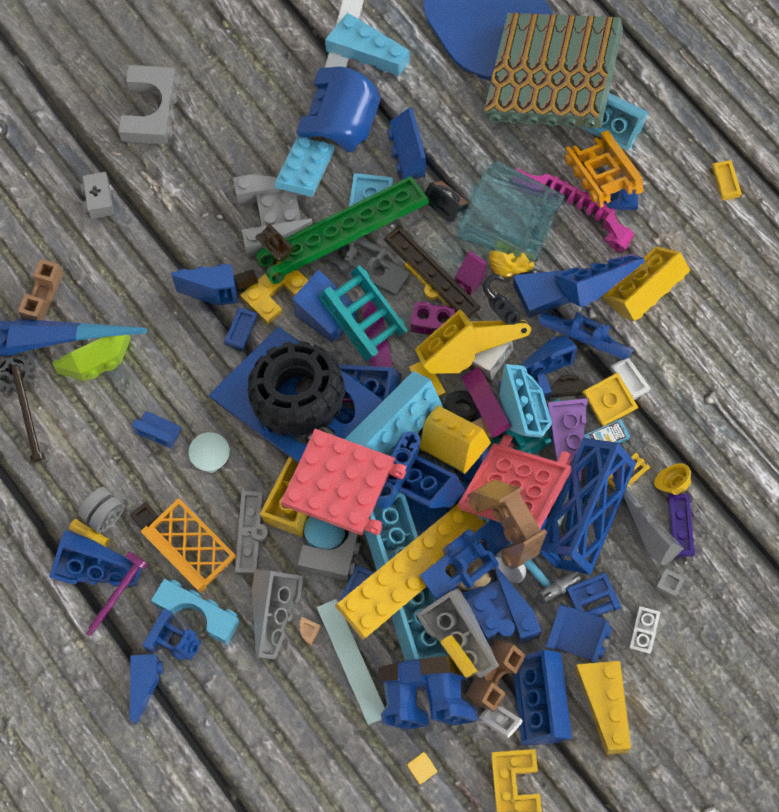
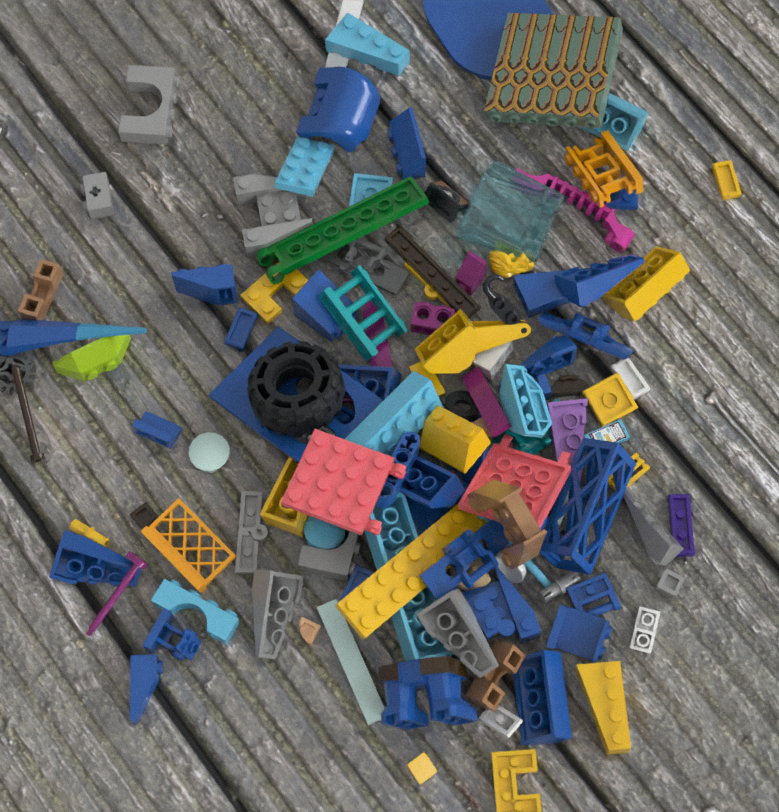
light grey wheel [78,487,125,533] -> none
dark brown tile [234,269,258,289] -> none
dark brown hips [255,223,294,262] -> none
yellow tile [440,635,478,678] -> none
yellow piece [654,463,691,495] -> none

